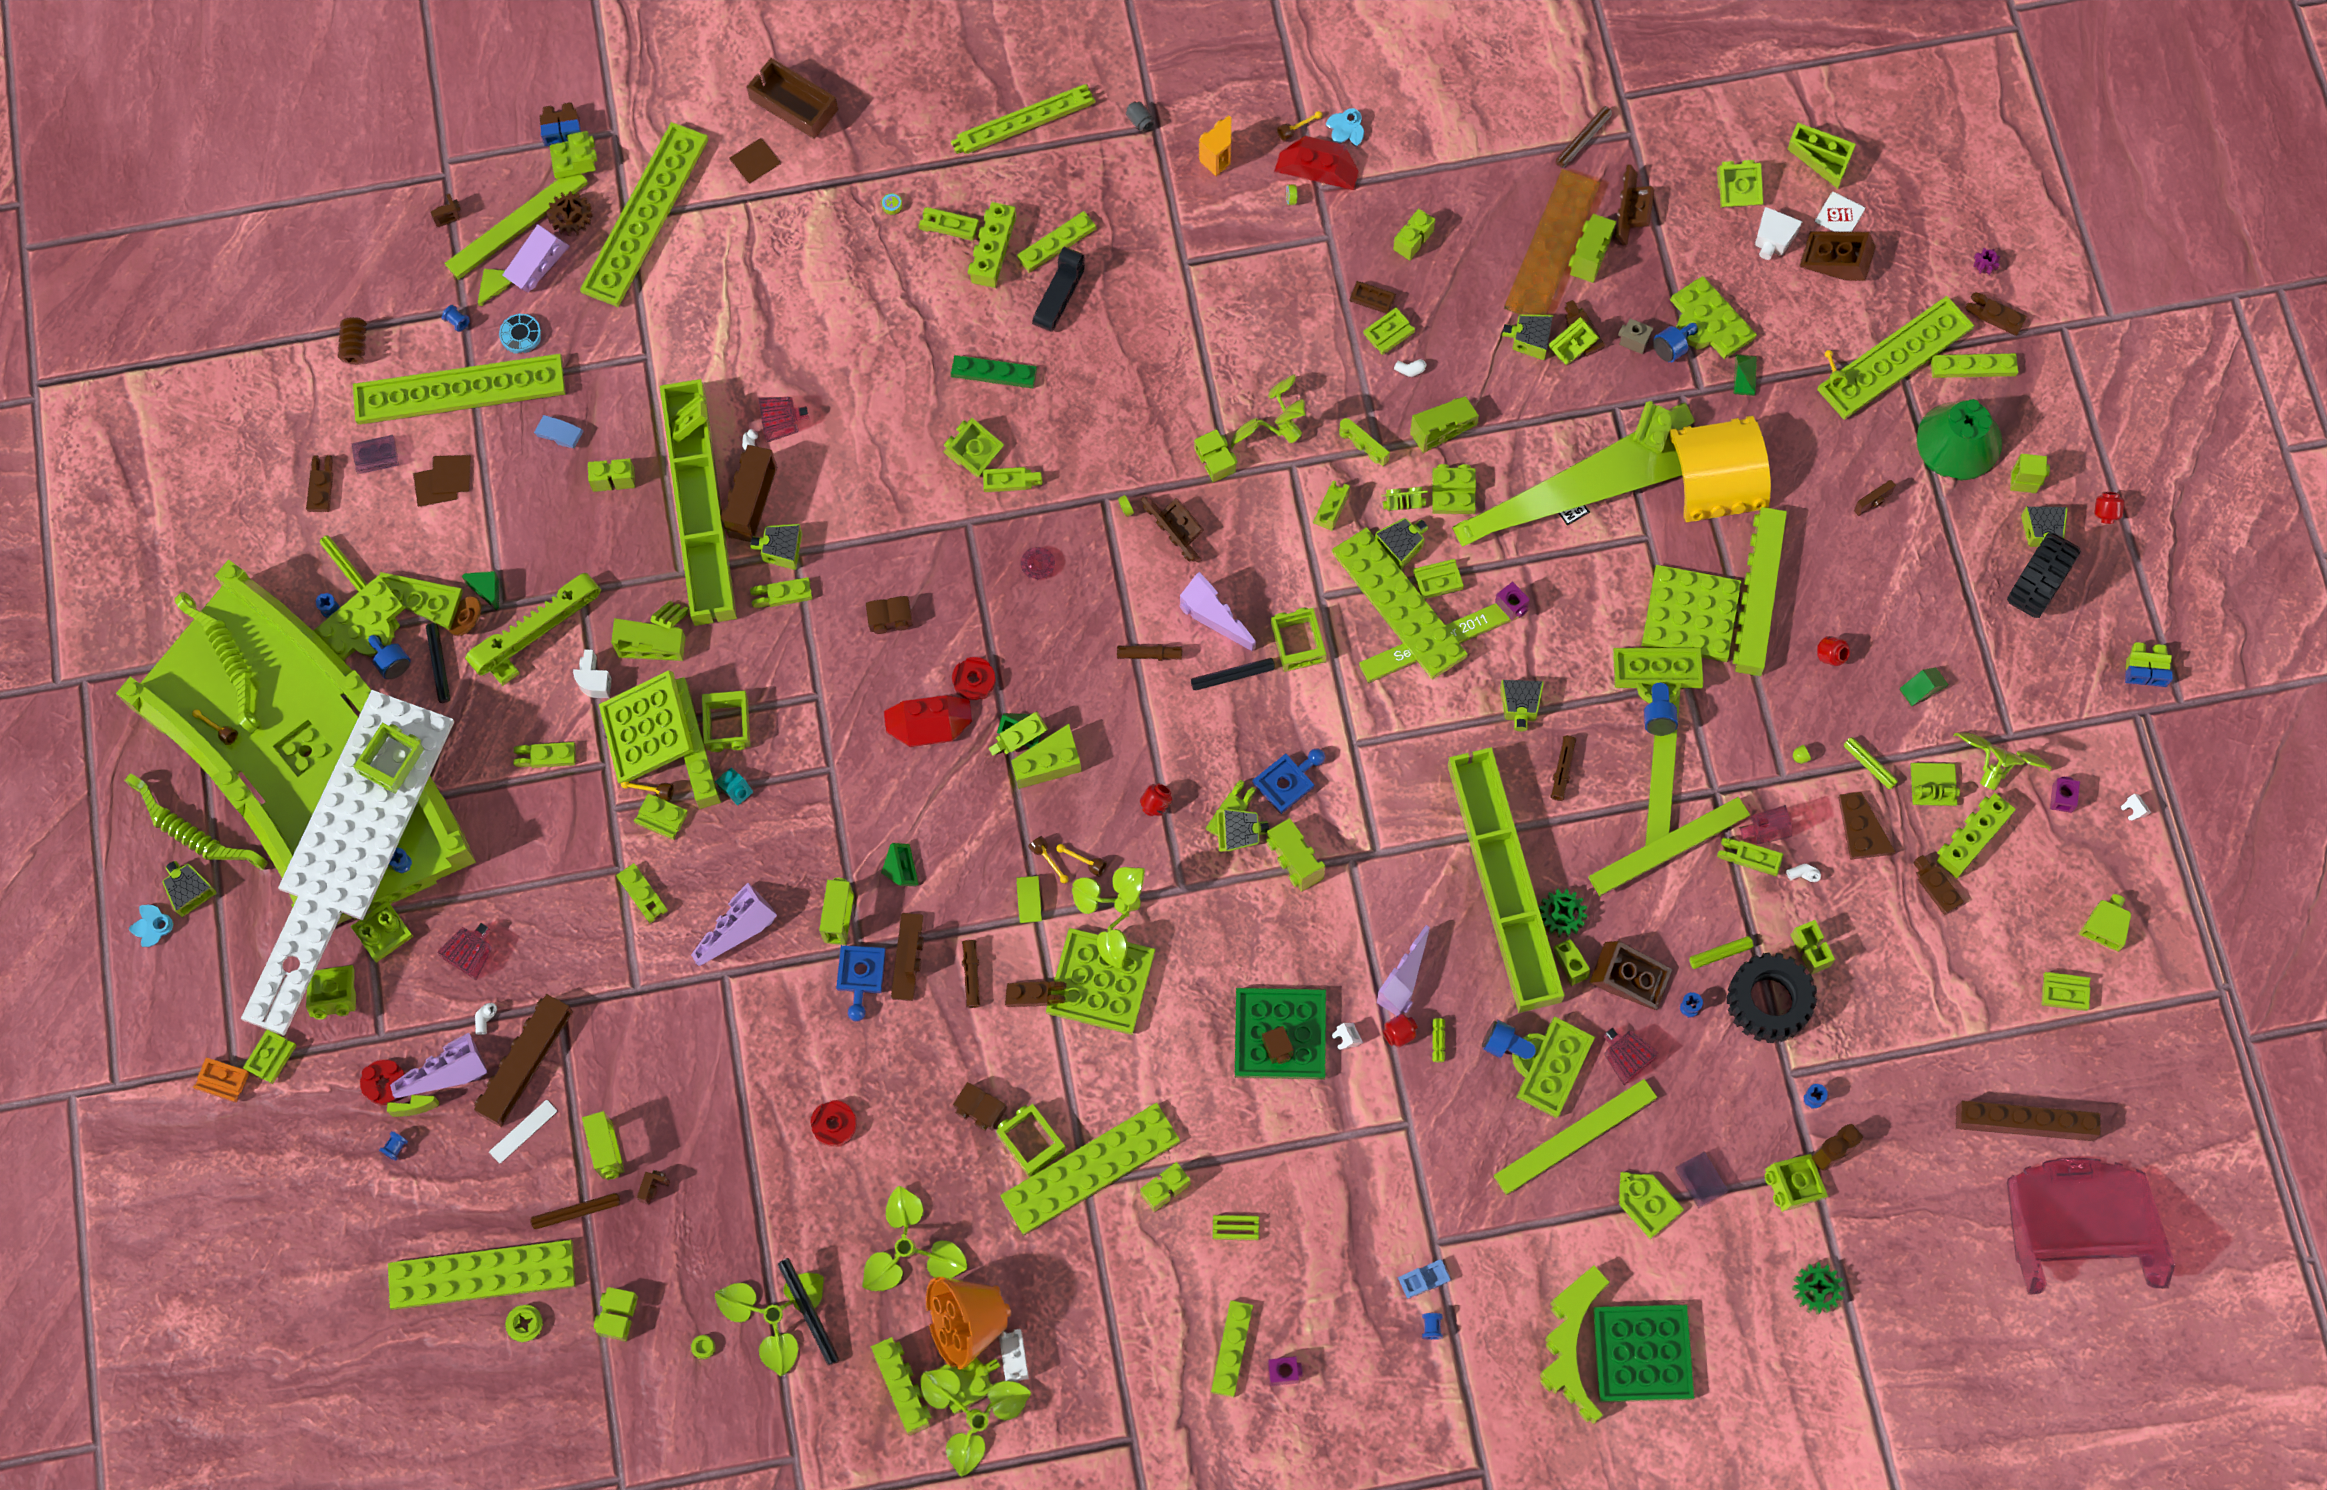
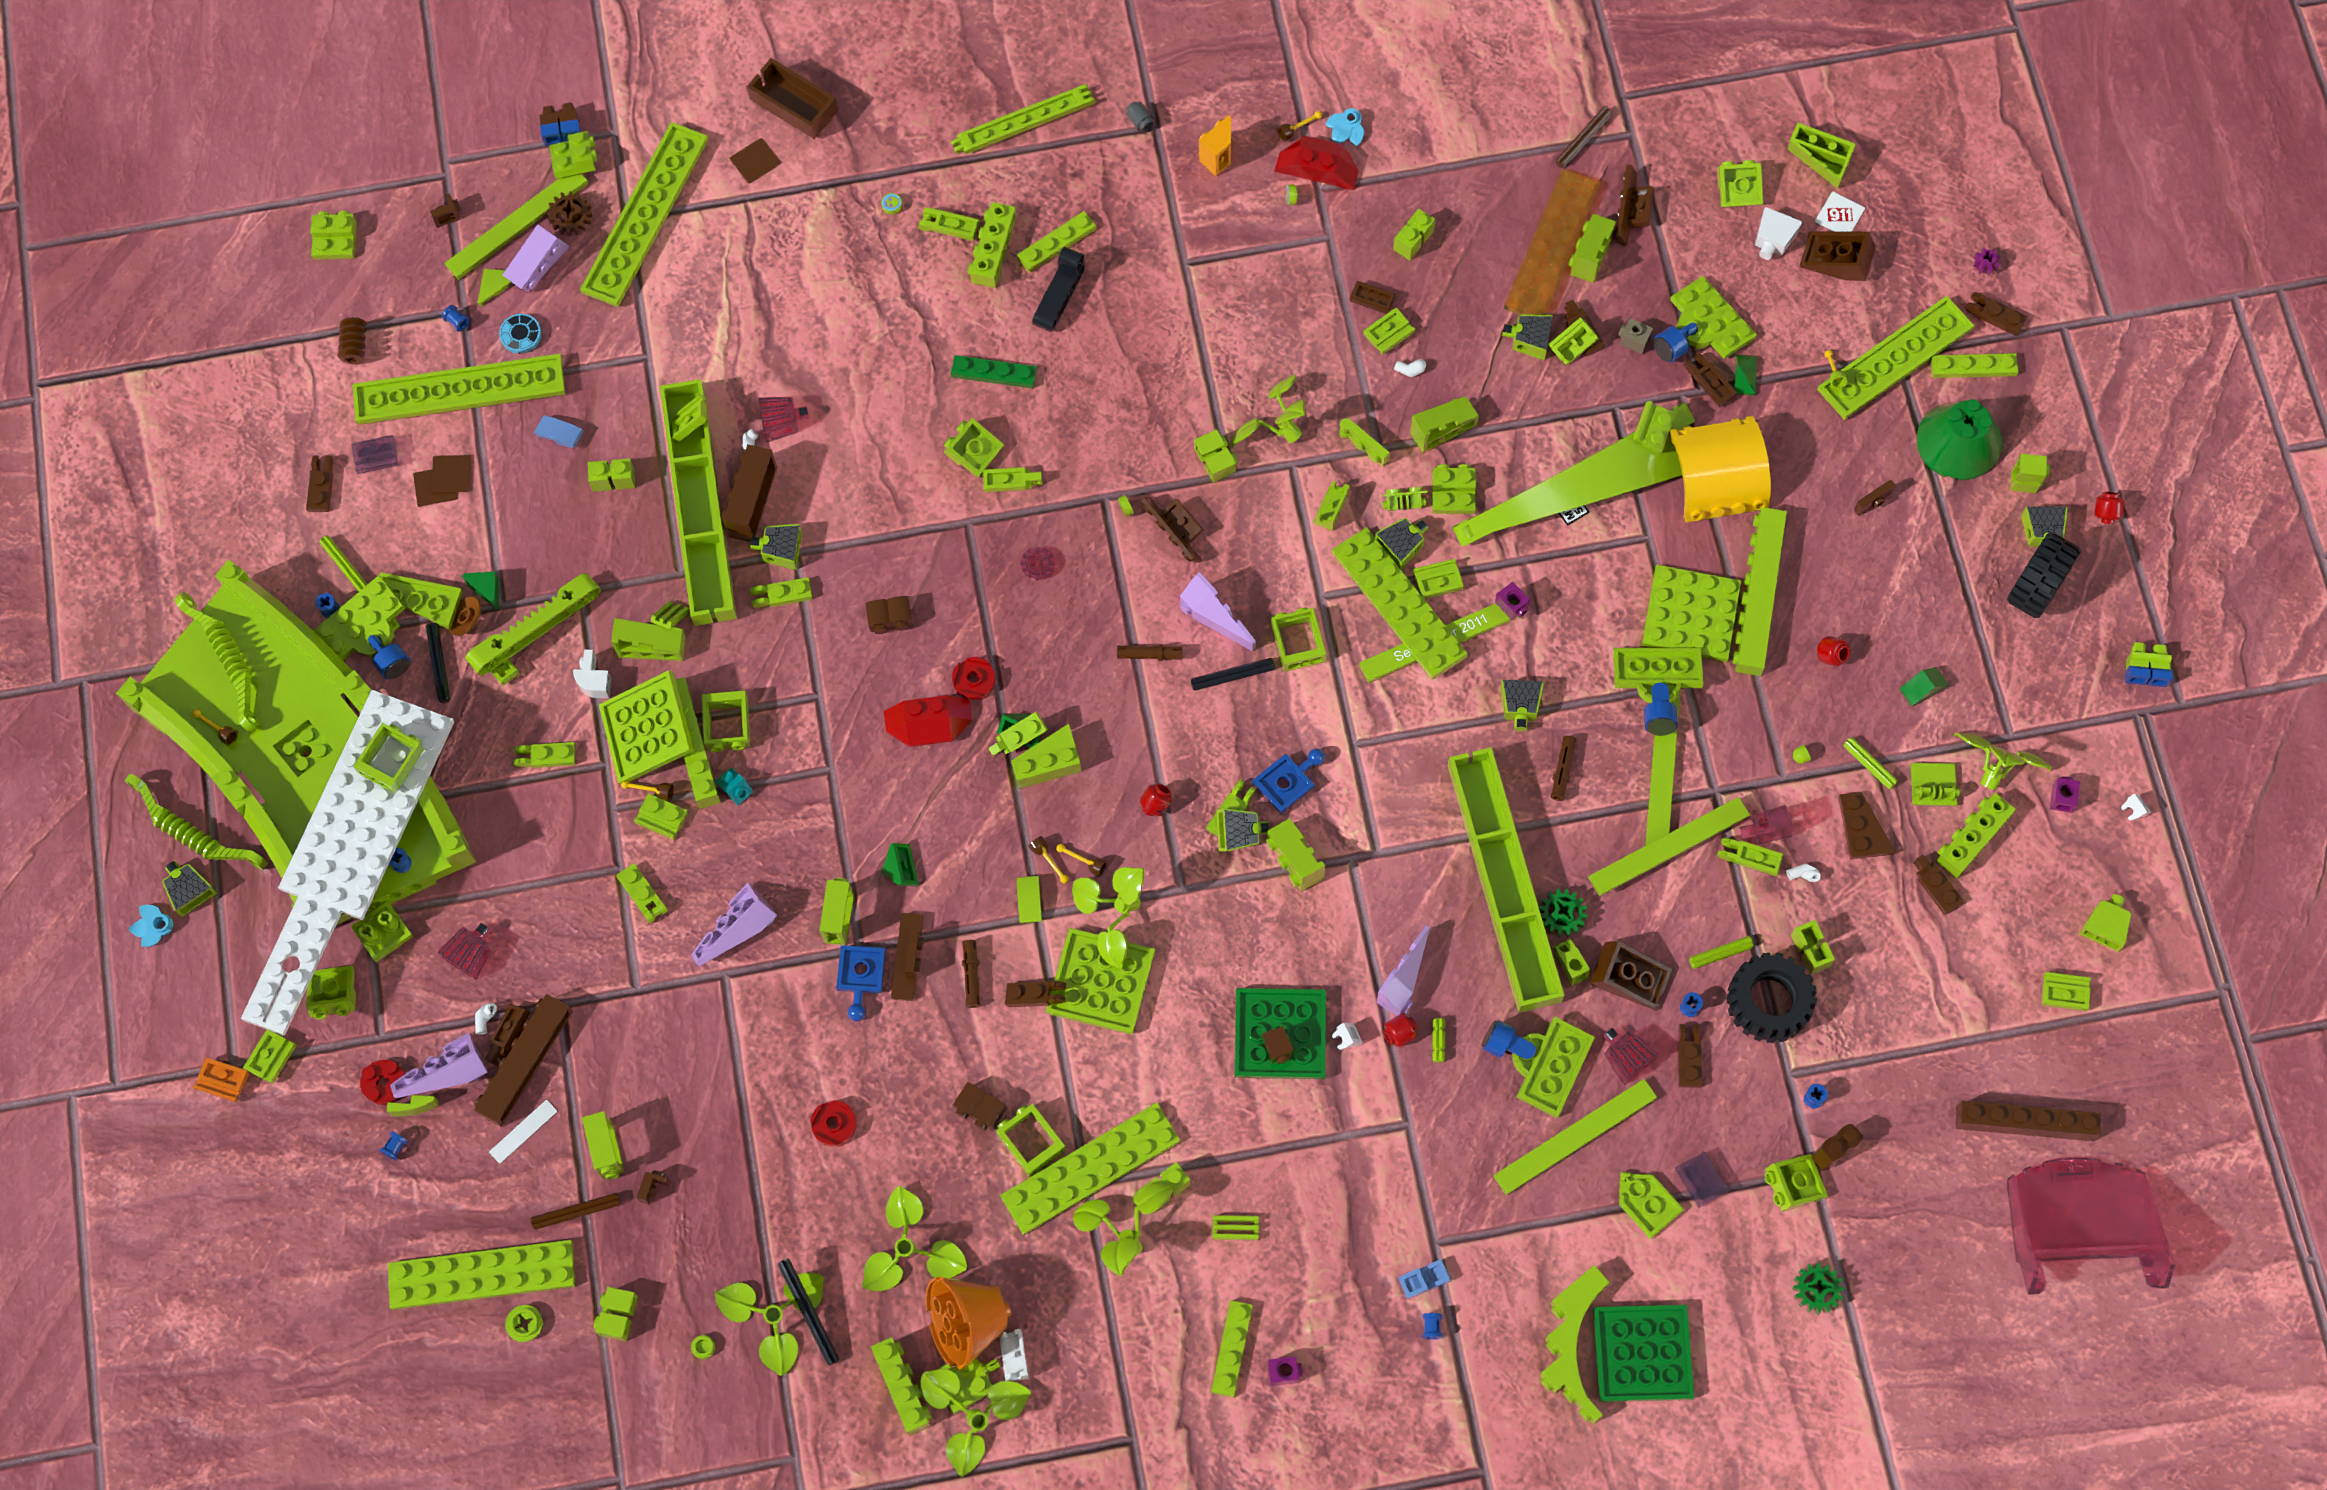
none -> lime plate [311,211,357,259]
none -> reddish brown hinge [485,1004,530,1067]
none -> lime plant [1073,1183,1174,1276]
none -> reddish brown hinge [1677,1024,1703,1088]
none -> reddish brown hinge [1684,353,1737,408]

